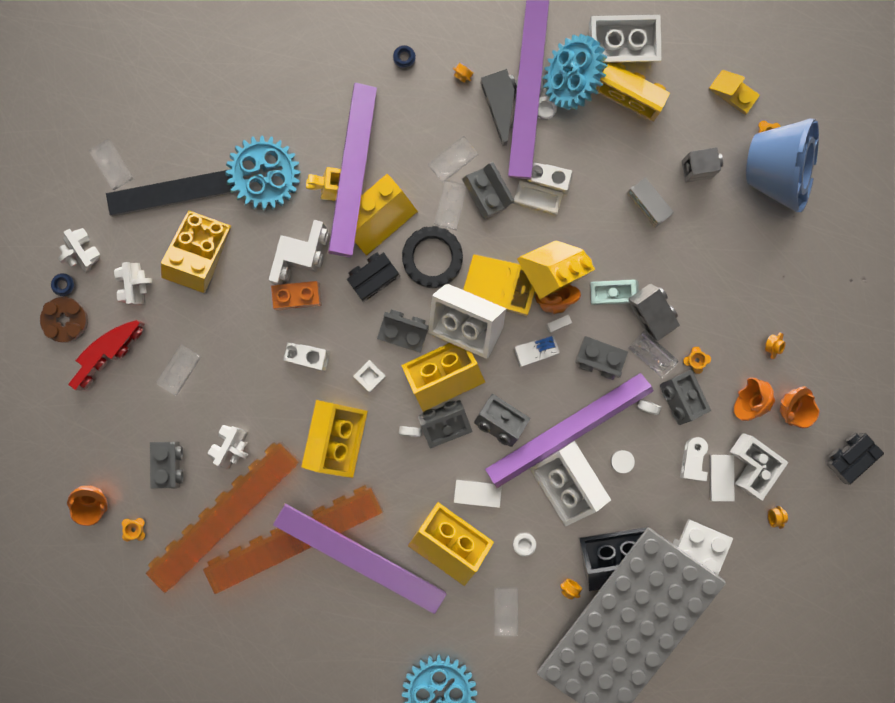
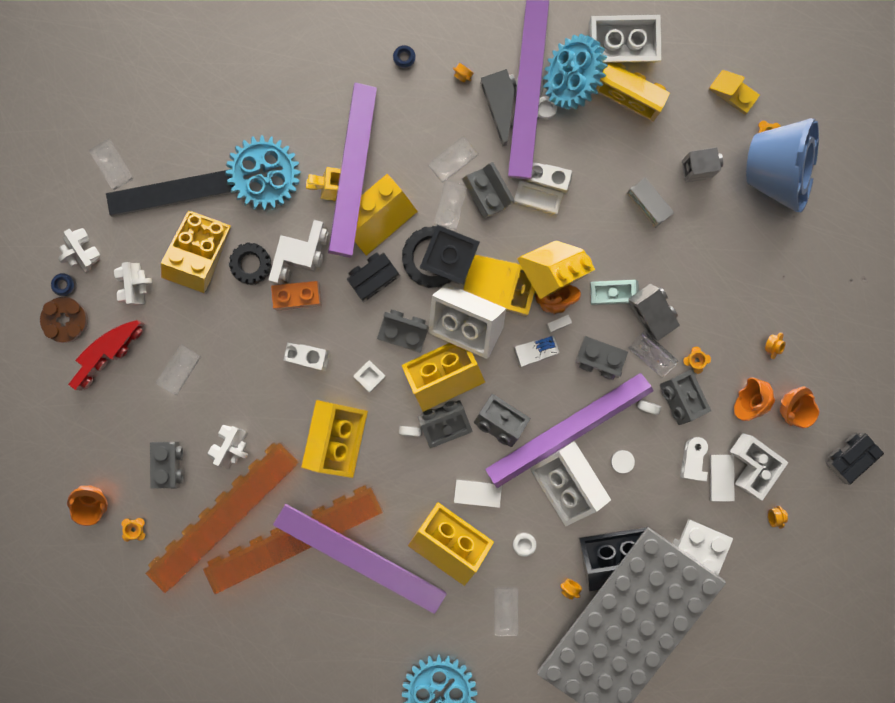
none -> black tyre [229,242,272,285]
none -> black plate [420,225,480,285]

